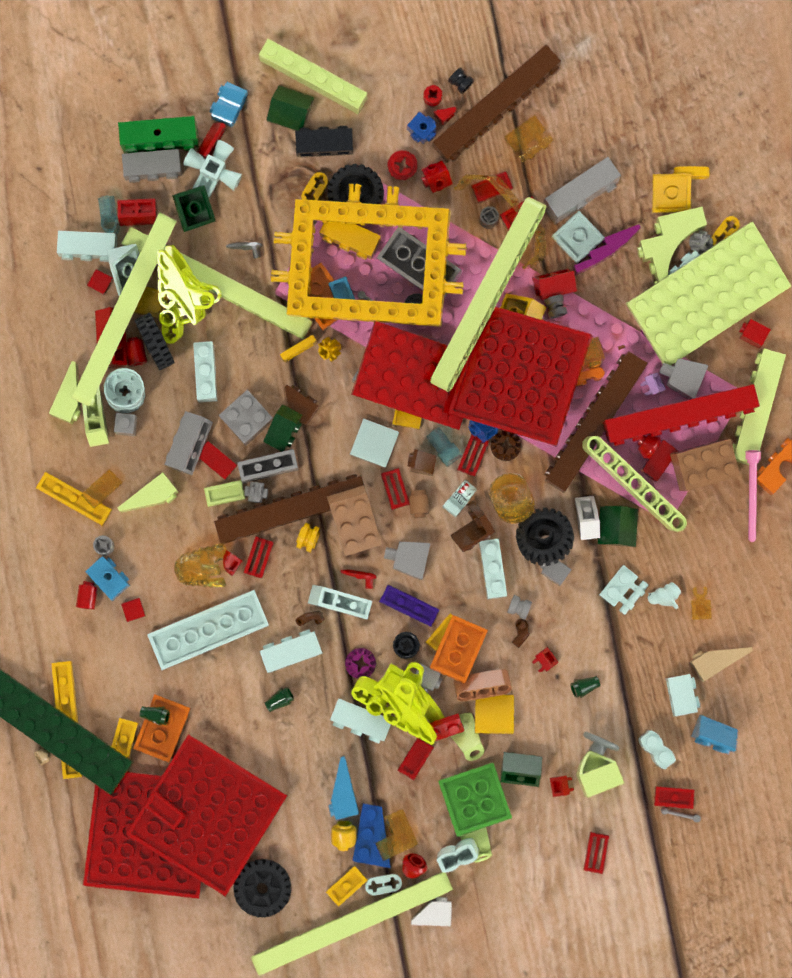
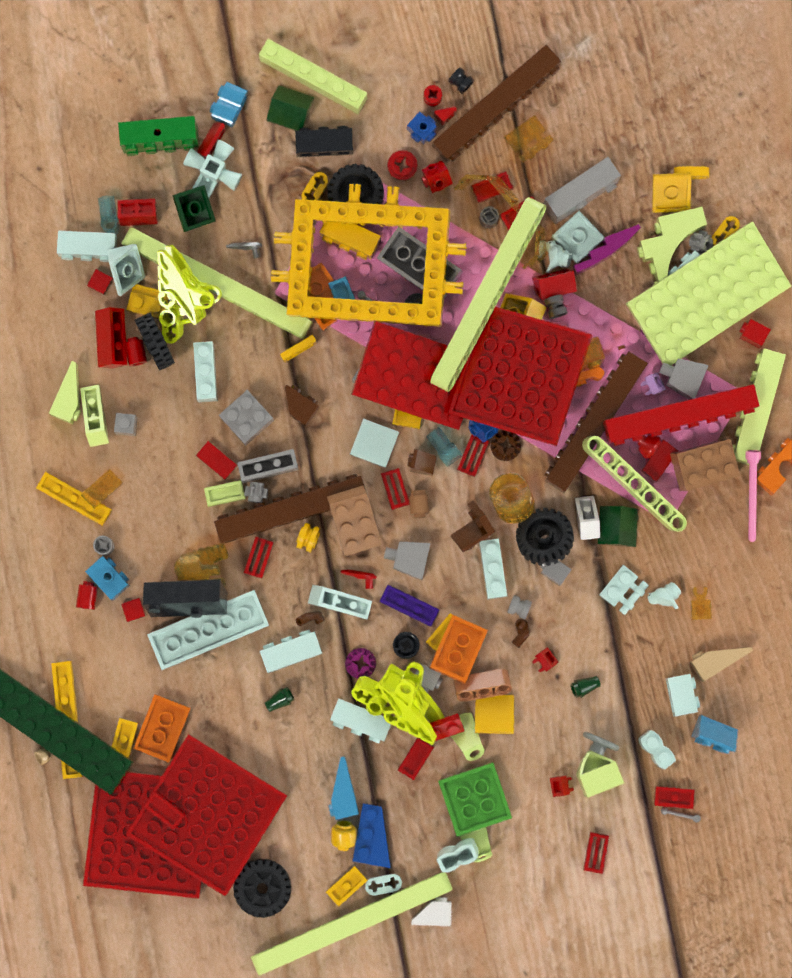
yellowish green beam [72,212,177,406] -> none
light aqua wheel [104,368,145,413] -> none
yellowish green slope [117,472,178,513] -> none
light grey brick [122,149,182,183] -> none
dark green cone [139,706,170,726] -> none
light grey brick [164,411,213,475] -> none
red tile [223,550,243,576] -> none
dark green brick [263,404,302,452] -> none
yellow gear [318,337,342,362] -> none
clear yellow plate [375,809,419,861] -> none
red cone [402,853,427,879] -> none
light aqua leg [443,480,477,517] -> none
brick [500,752,542,787] -> none
none -> black brick [143,579,228,618]
none -> light aqua animal [546,240,572,273]

